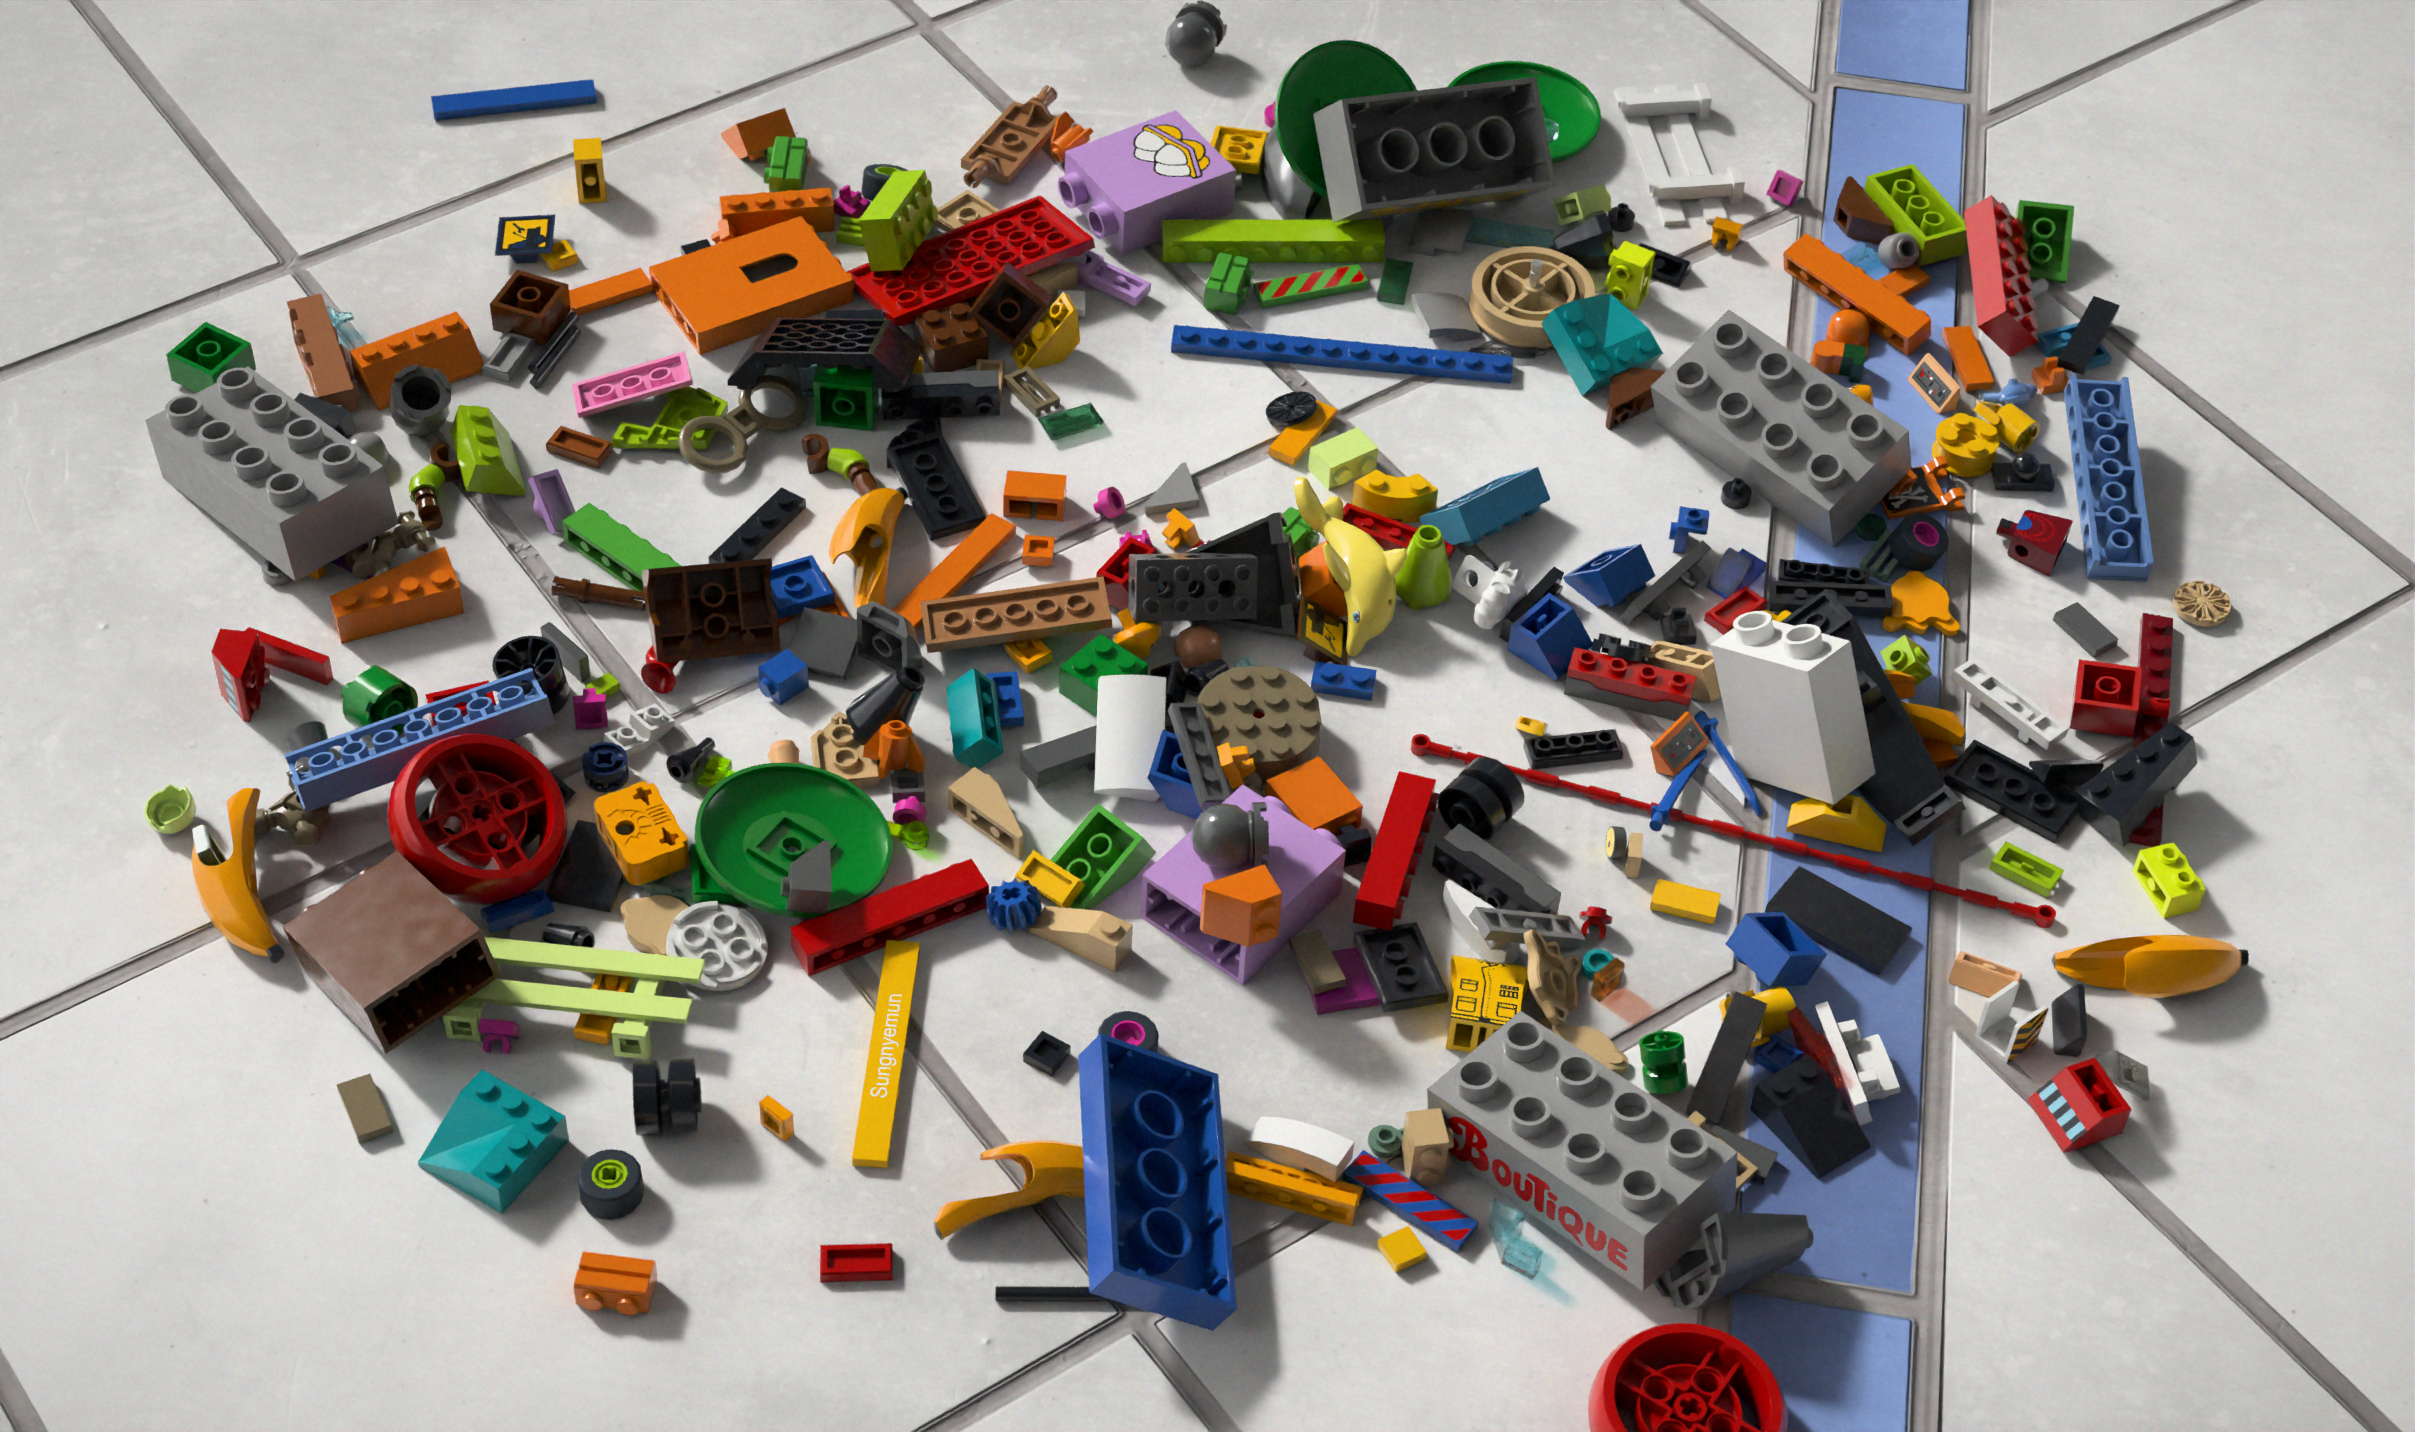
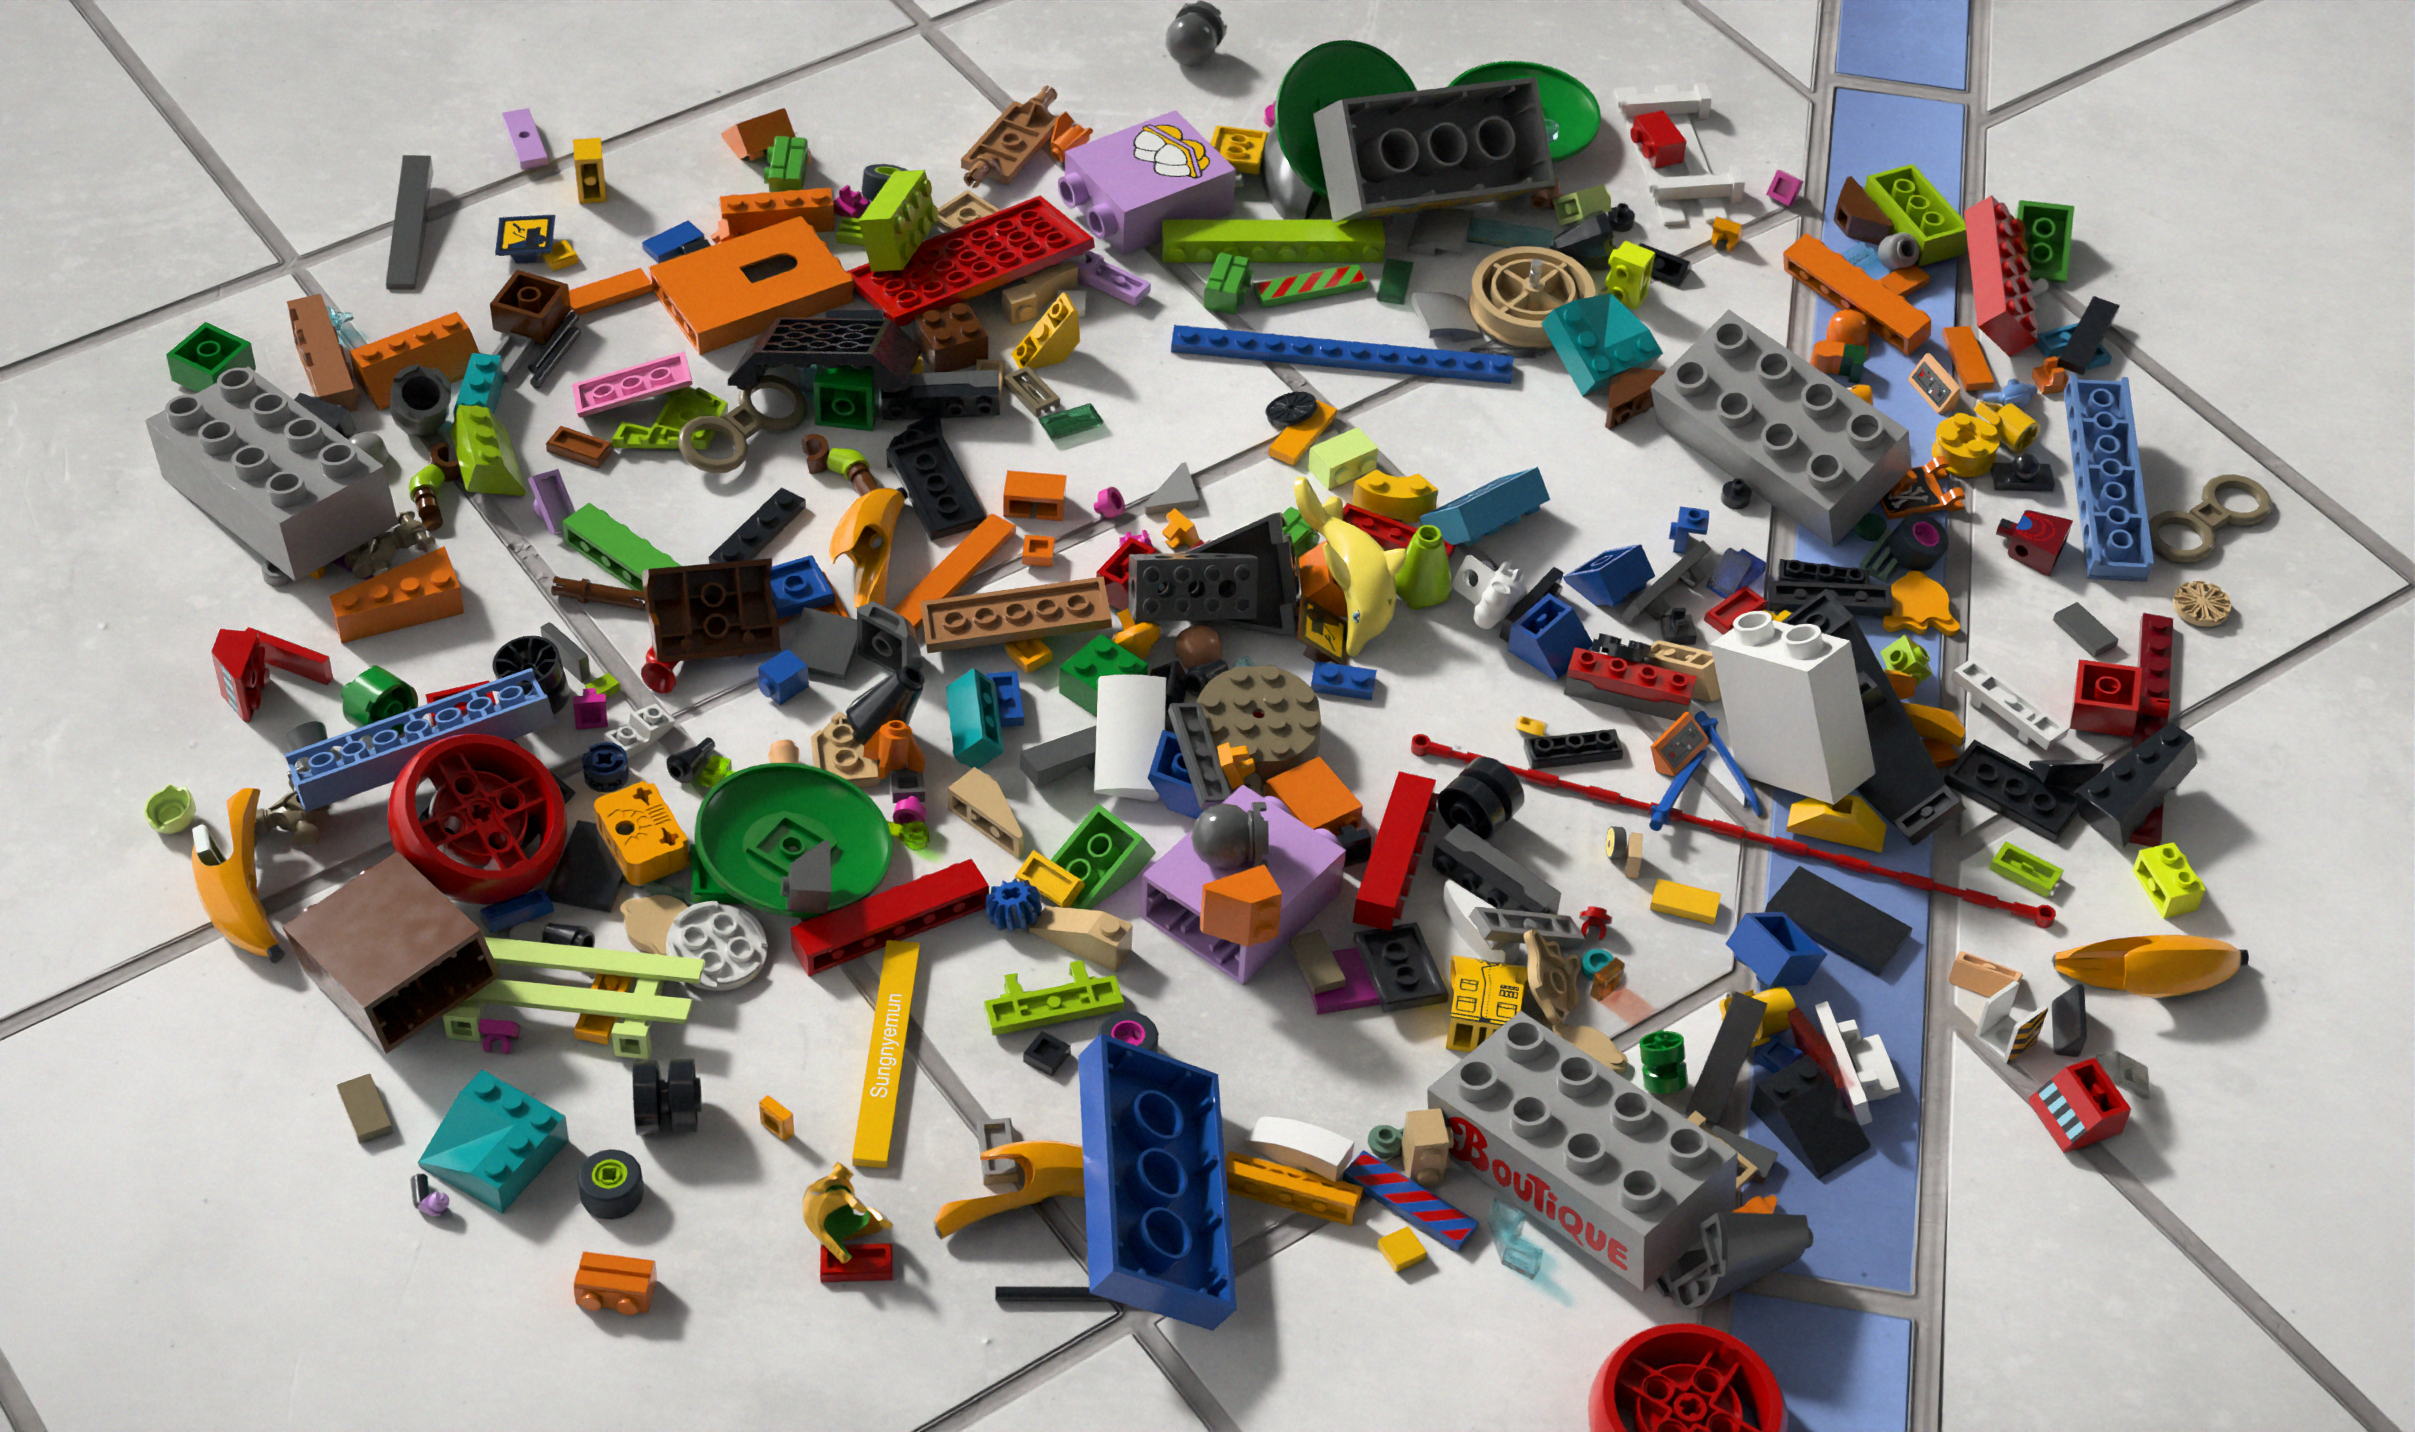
blue tile [431,79,597,120] -> none
reddish brown brick [969,262,1052,349] -> none
none -> dark grey slope [386,155,433,290]
none -> arm [410,1174,450,1216]
none -> teal brick [453,353,504,418]
none -> lavender tile [502,108,548,169]
none -> blue tile [642,220,705,264]
none -> pearl gold piece [802,1162,893,1263]
none -> light grey tile [976,1118,1019,1185]
none -> lime hinge [984,960,1124,1036]
none -> nougat piece [1531,178,1563,210]
none -> red brick [1630,110,1687,169]
none -> orange piece [1732,1194,1778,1214]
none -> dark tan bar [2148,474,2272,563]

